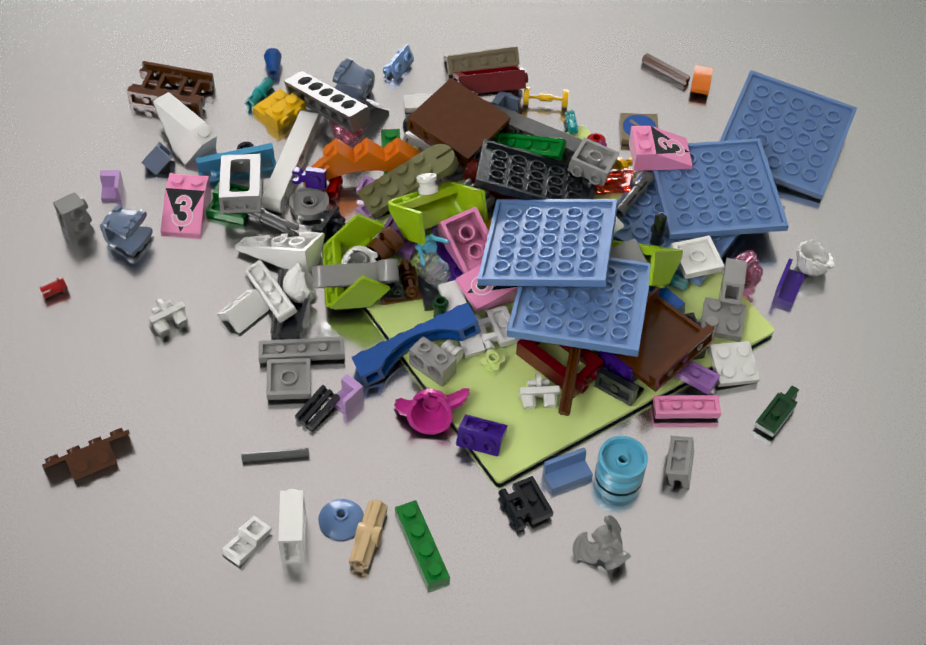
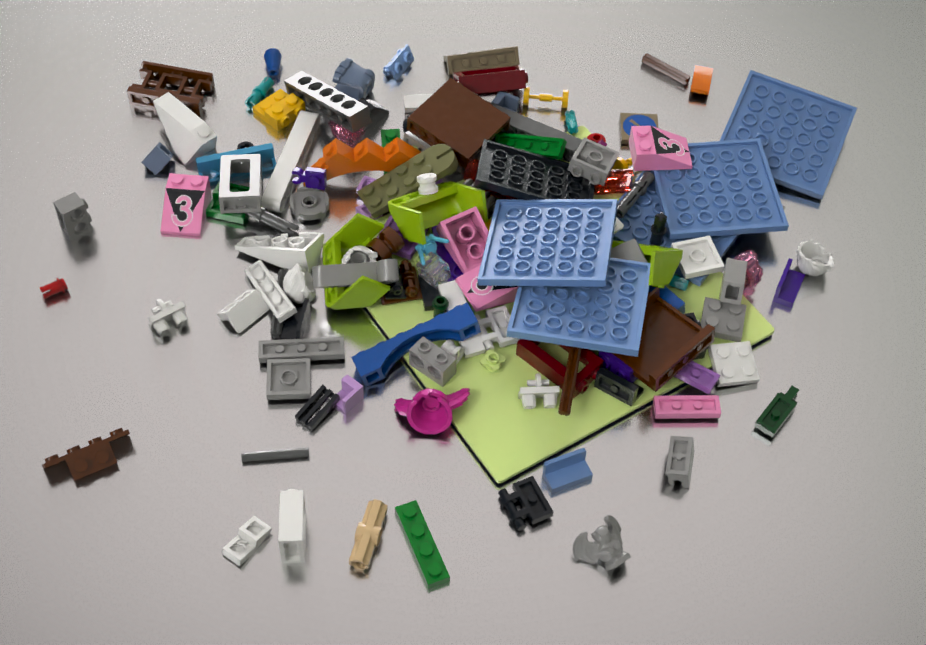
lavender panel [100,170,123,201] -> none
sand blue piece [100,205,153,256] -> none
black hips [311,206,346,244] -> none
medium blue dish [318,499,364,541] -> none
red pin [326,176,343,199] -> none
dark purple bracket [456,414,508,456] -> none
medium azure wheel [595,436,648,494] -> none

